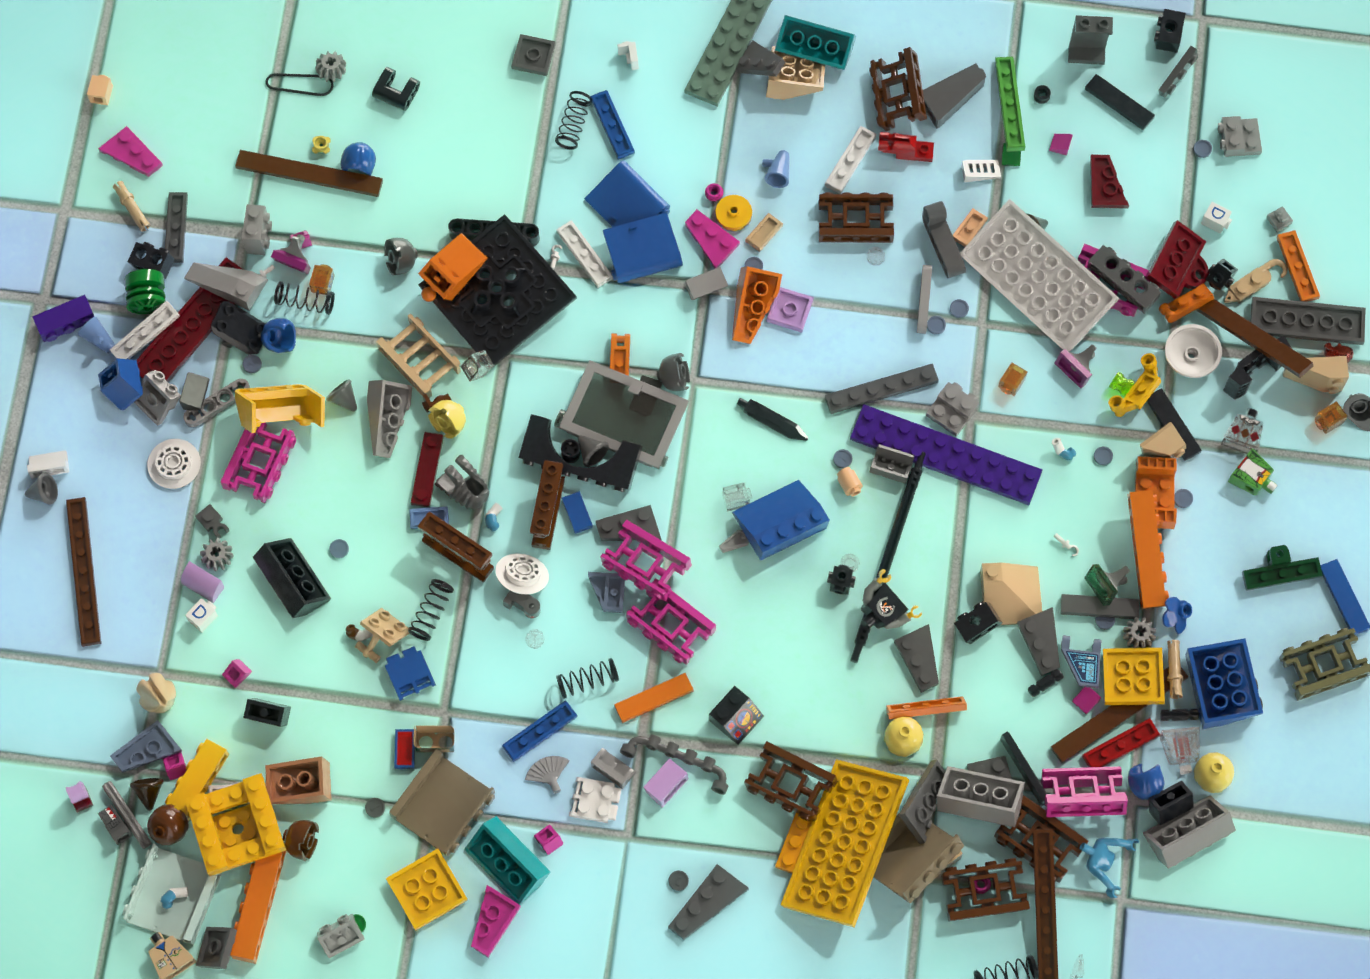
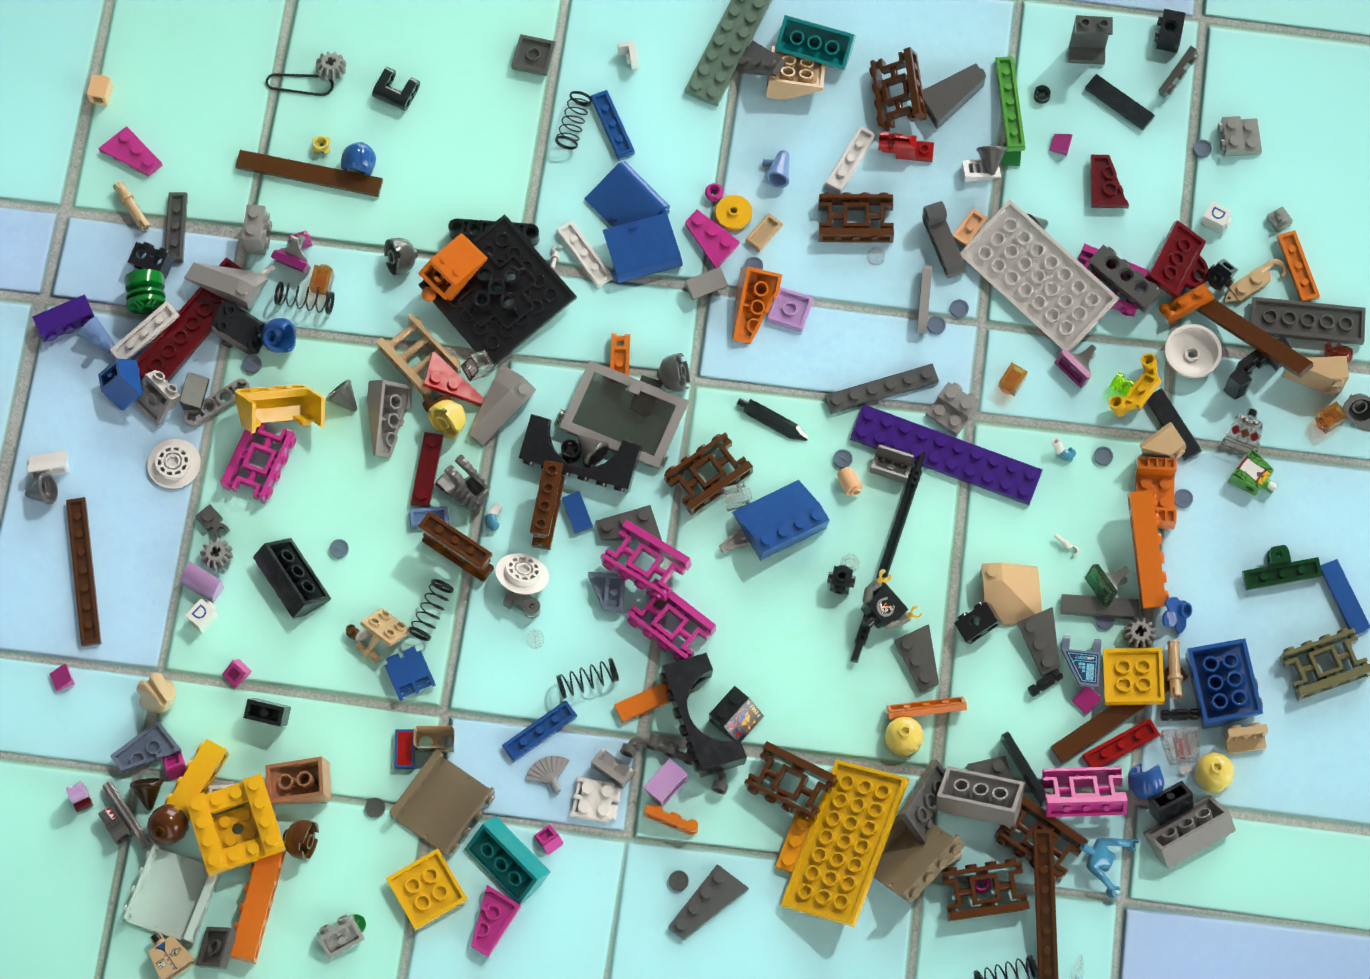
arm [160,887,188,909] -> none
none -> dark pink slope [50,664,75,691]
none -> wing [422,352,484,407]
none -> light grey wedge [468,367,537,447]
none -> orange plate [644,804,698,835]
none -> black arch [659,653,747,778]
none -> reddish brown fence [664,432,753,516]
none -> dark grey hat [976,146,1007,175]
none -> tan bracket [1224,722,1268,754]

